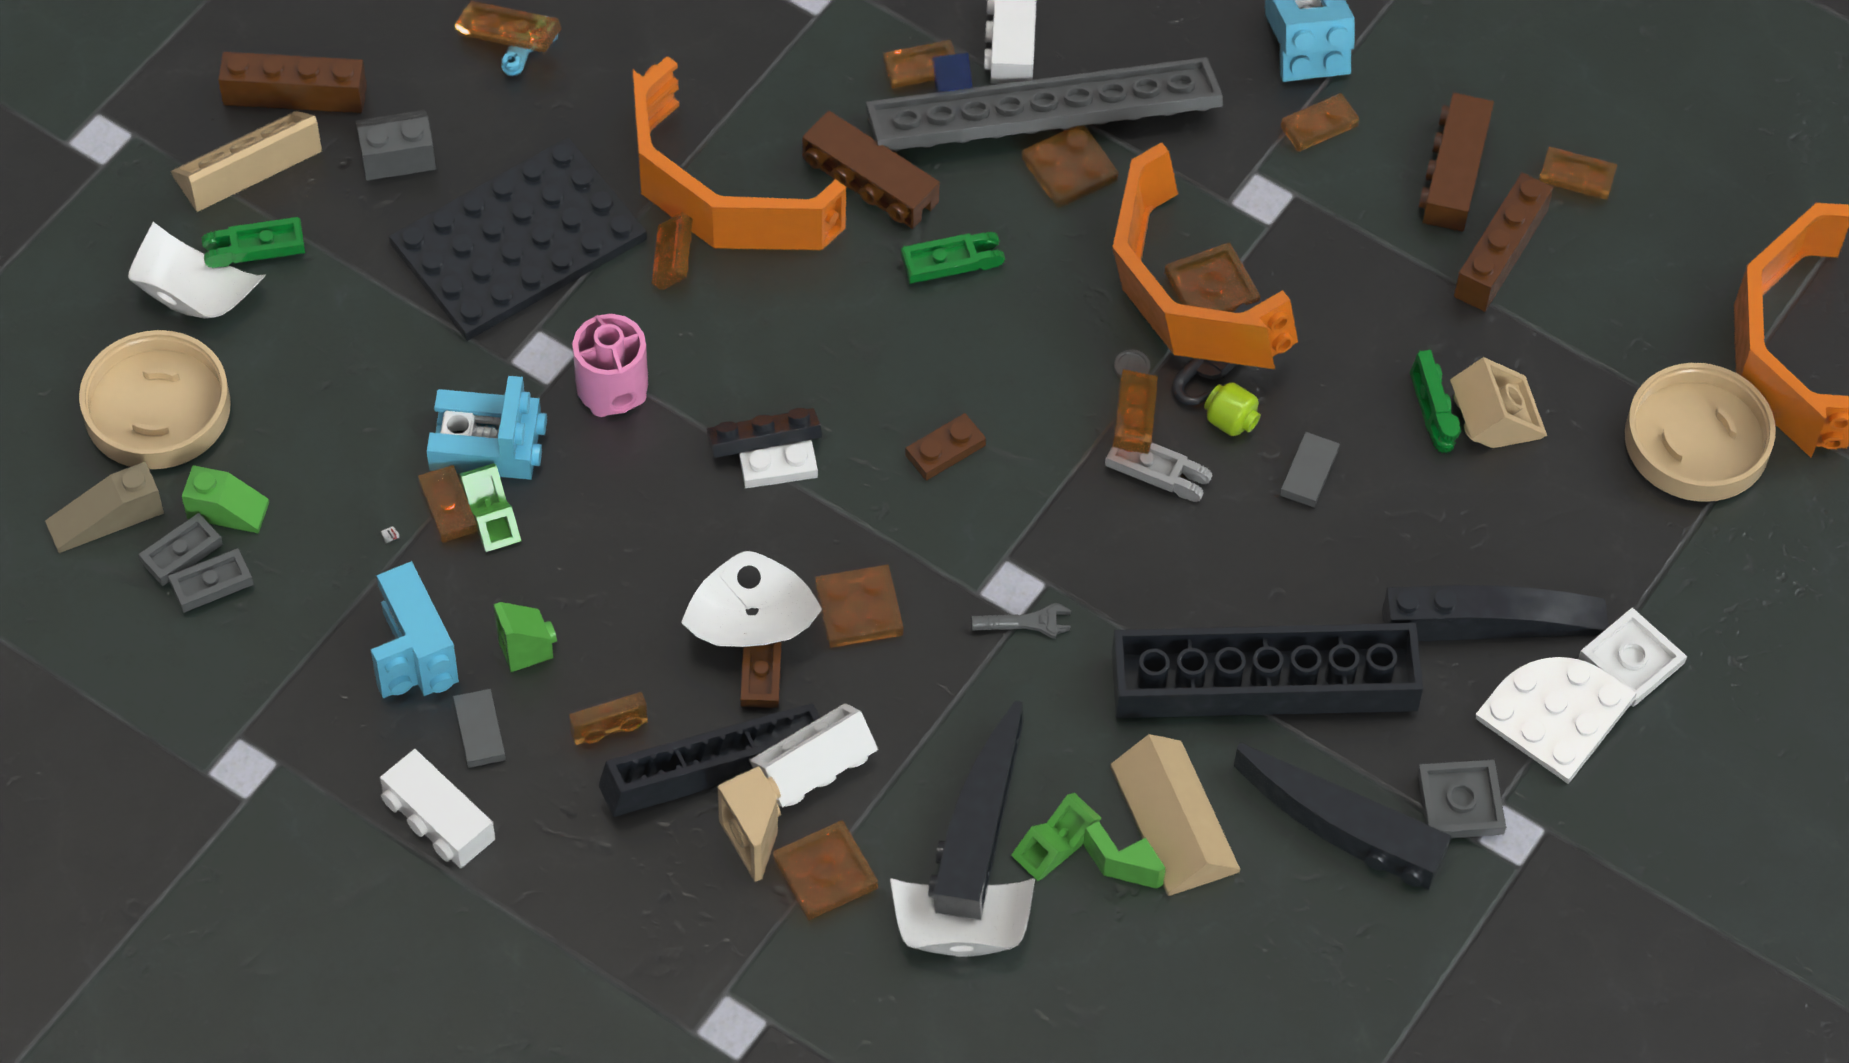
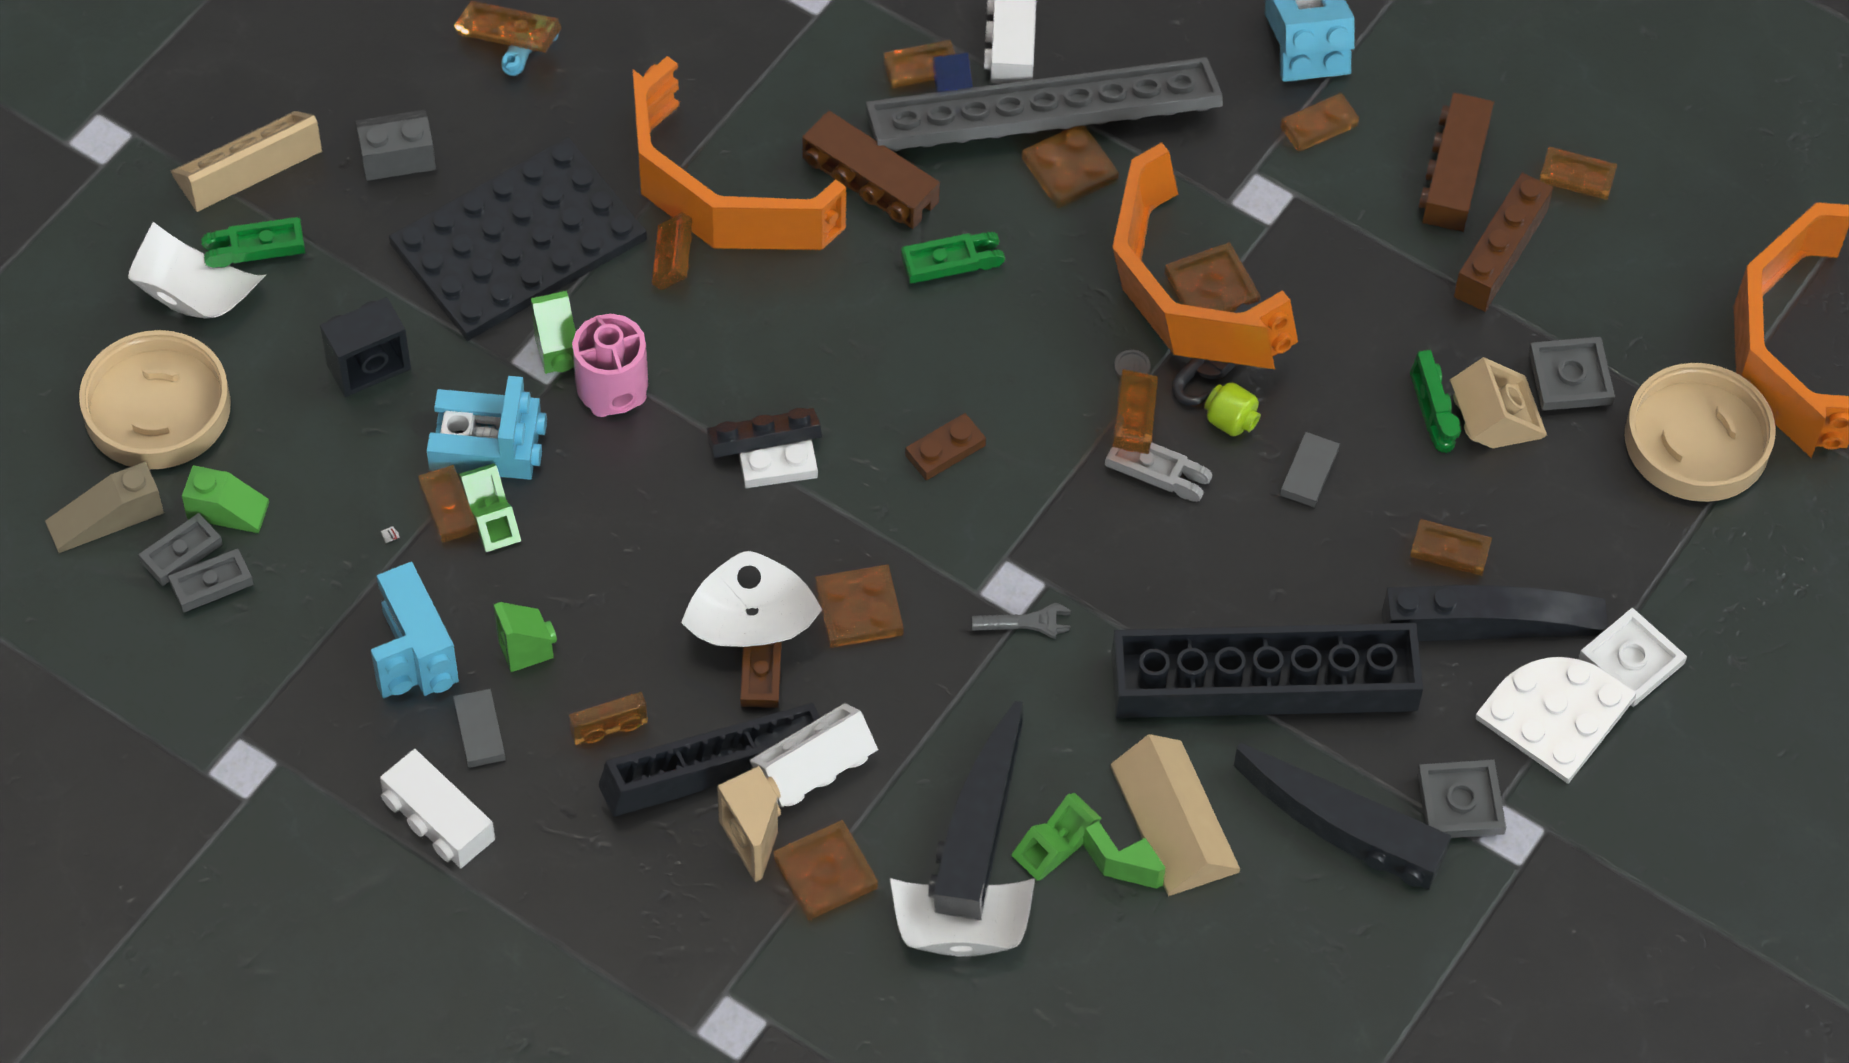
reddish brown brick [218,52,367,113] -> none
none -> black brick [320,297,411,397]
none -> bright green slope [531,291,576,374]
none -> clear orange plate [1410,519,1492,576]
none -> dark grey plate [1528,337,1615,411]

